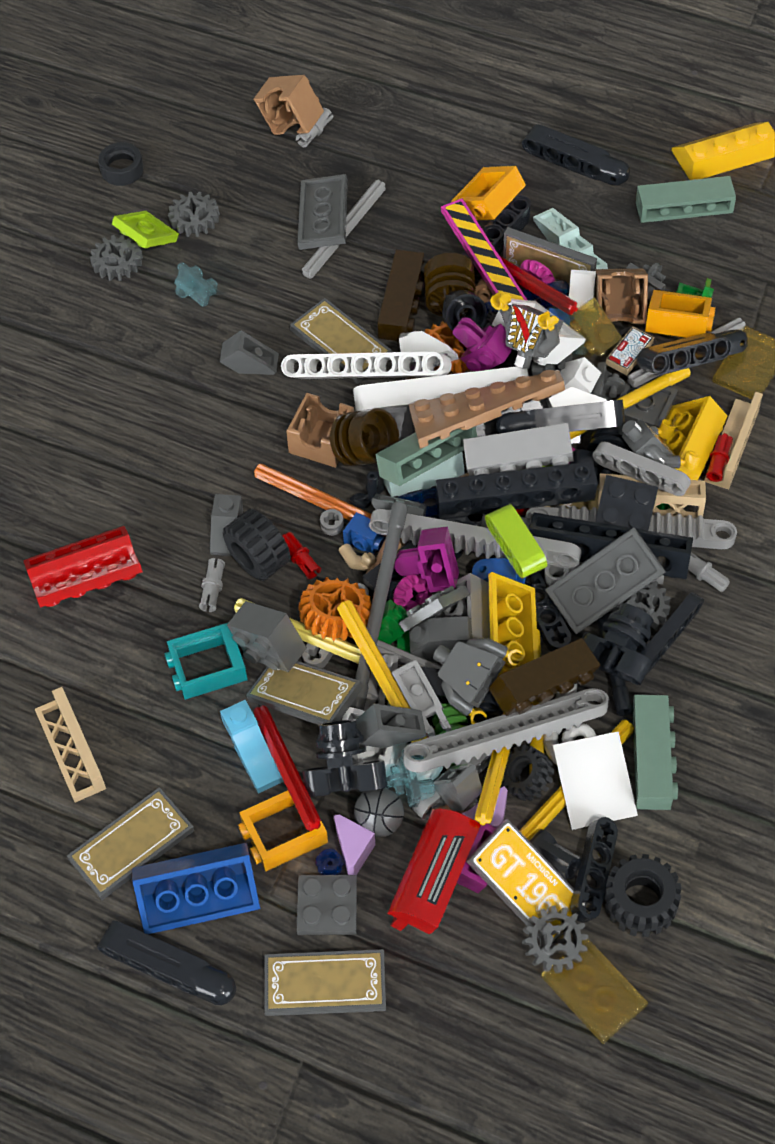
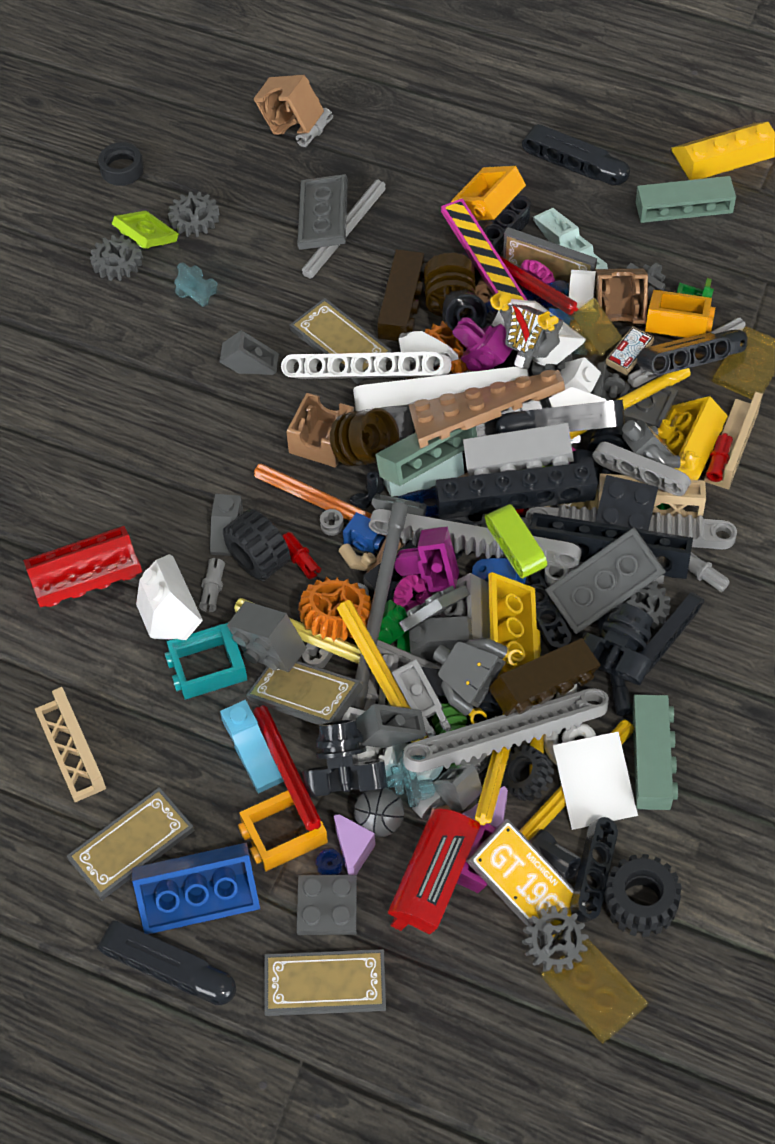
none -> white wedge [136,554,203,640]

